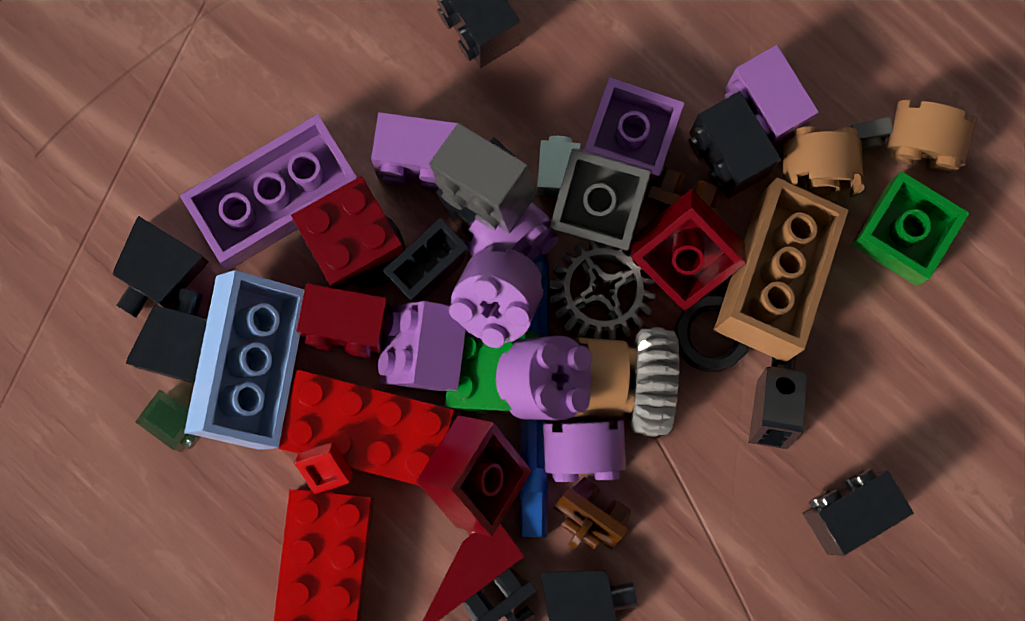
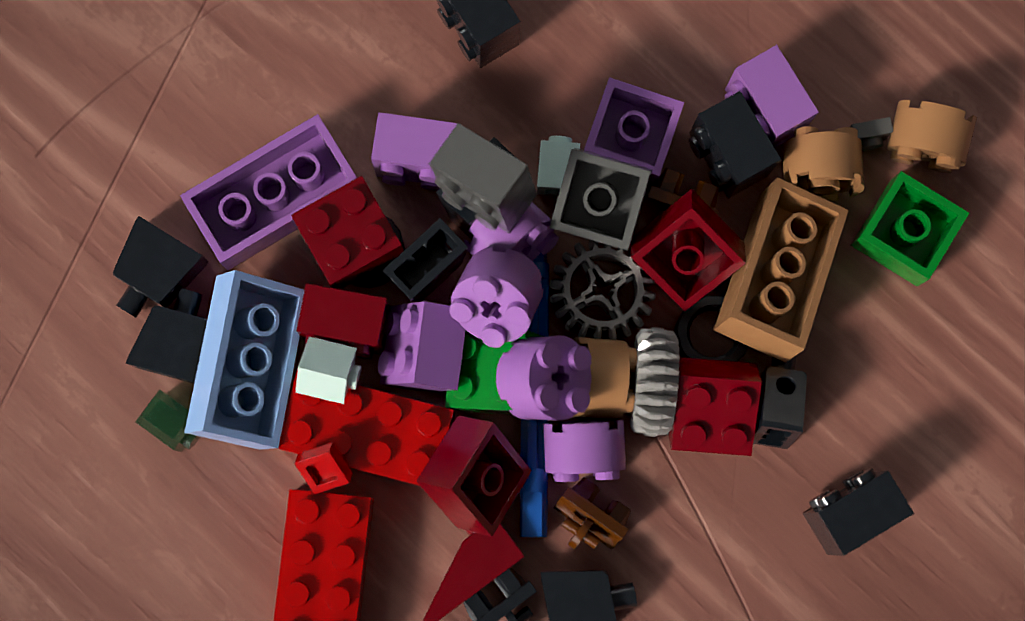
none -> light aqua brick [296,336,361,404]
none -> dark red brick [668,357,762,456]

